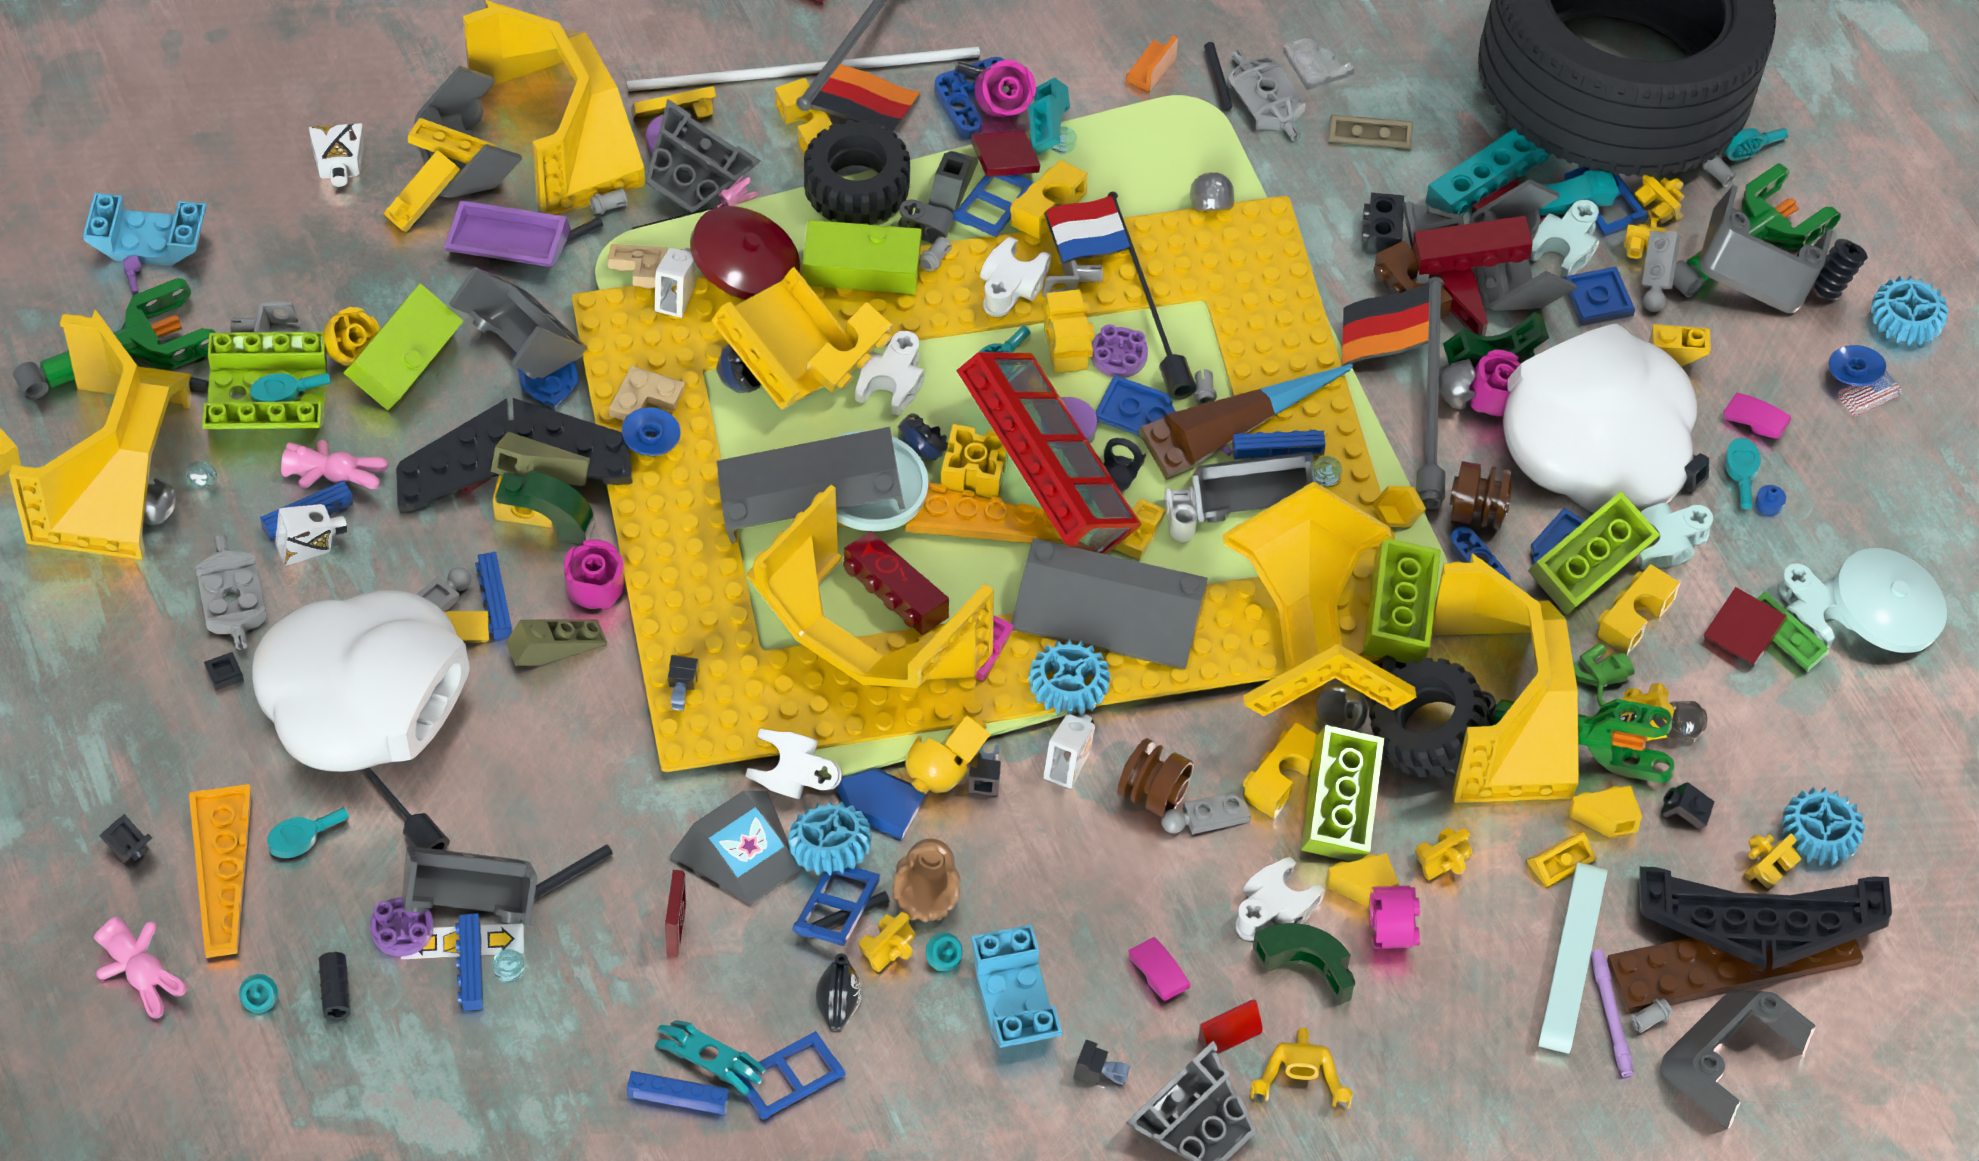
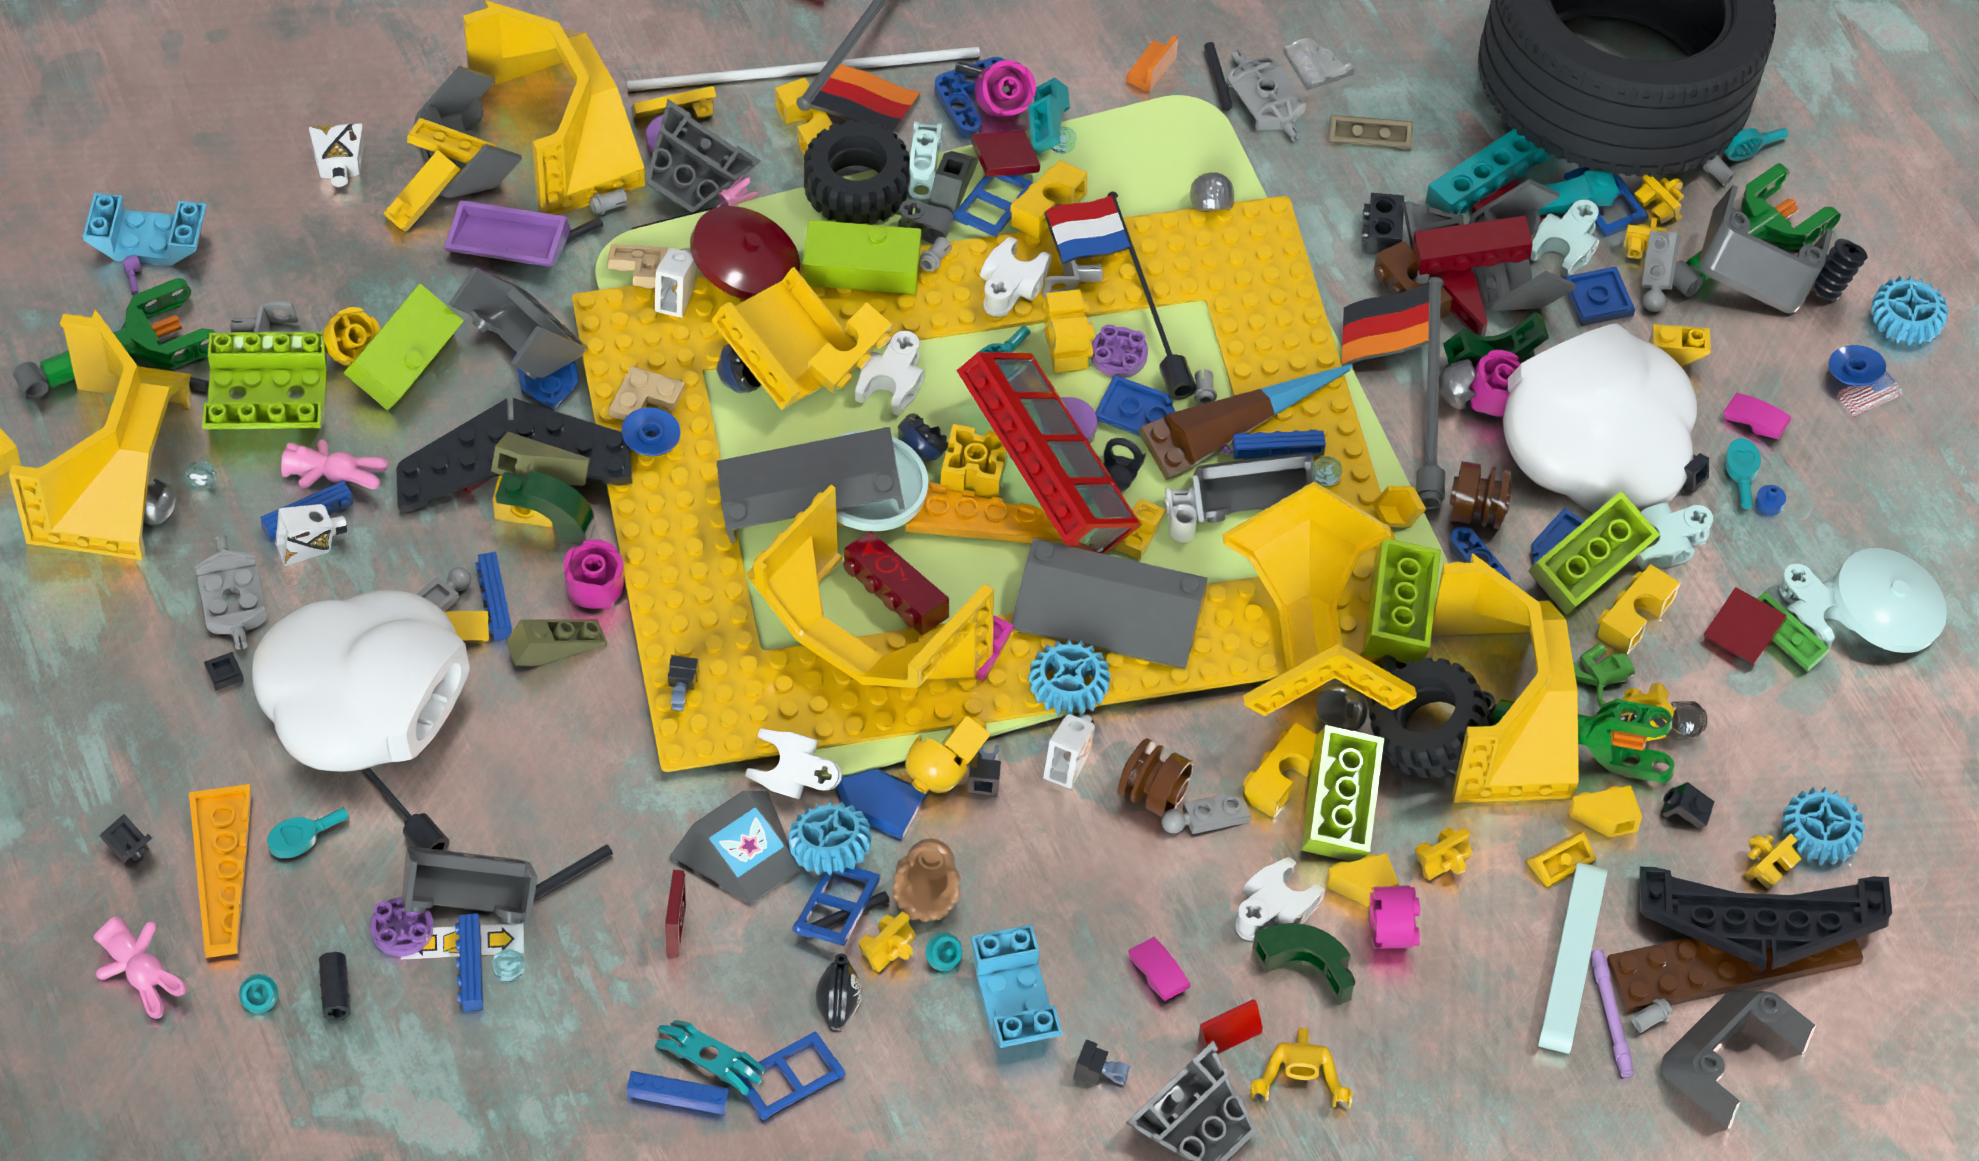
teal piece [250,372,331,402] -> none
none -> light aqua piece [909,121,943,204]

